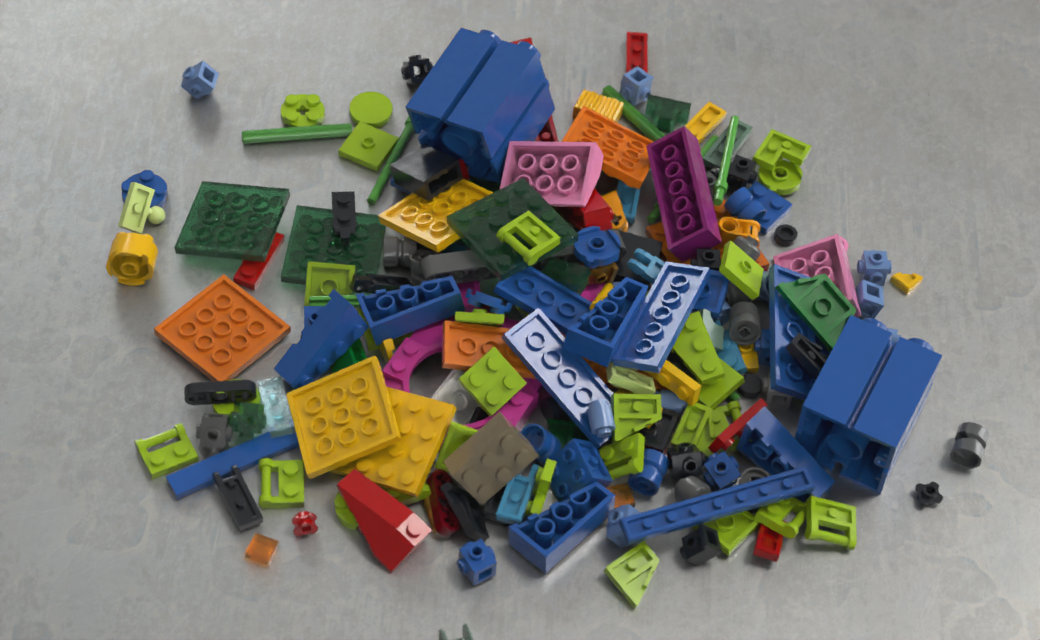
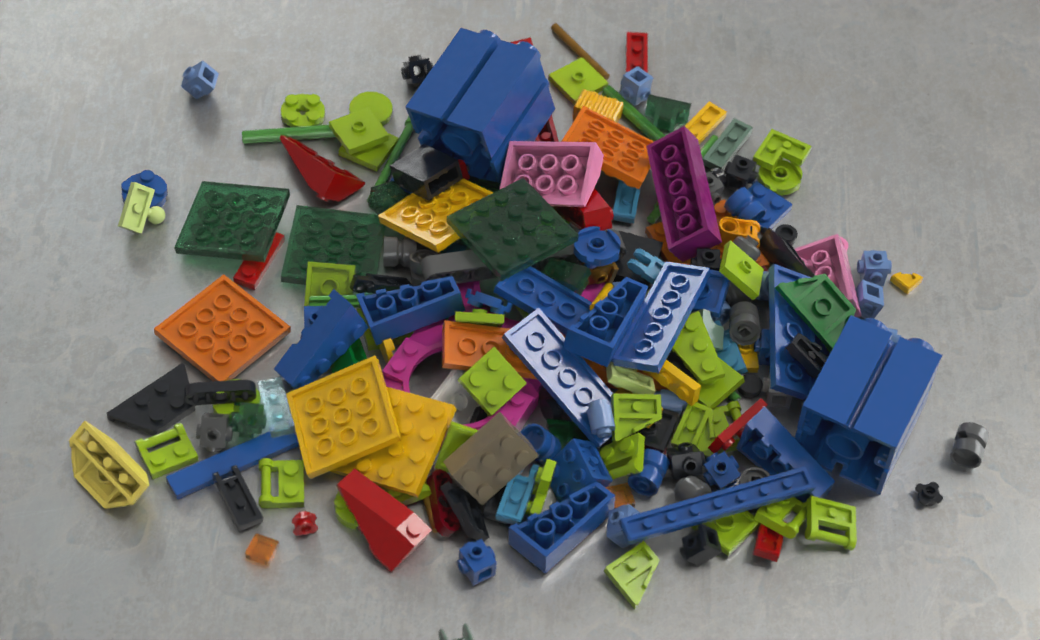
yellow brick [106,232,158,286] -> none
black hinge [332,191,356,246] -> none
lime plate [496,210,561,266] -> none
light orange piece [601,190,629,233] -> none
bright green bar [713,115,739,206] -> none
none -> light yellow wedge [69,421,149,509]
none -> black wing [107,363,195,436]
none -> red wedge [280,135,365,202]
none -> lime plate [329,107,389,155]
none -> clear green brick [368,181,406,215]
none -> lime plate [548,57,609,105]
none -> pearl gold bar [551,23,610,80]
none -> black piece [758,227,815,278]

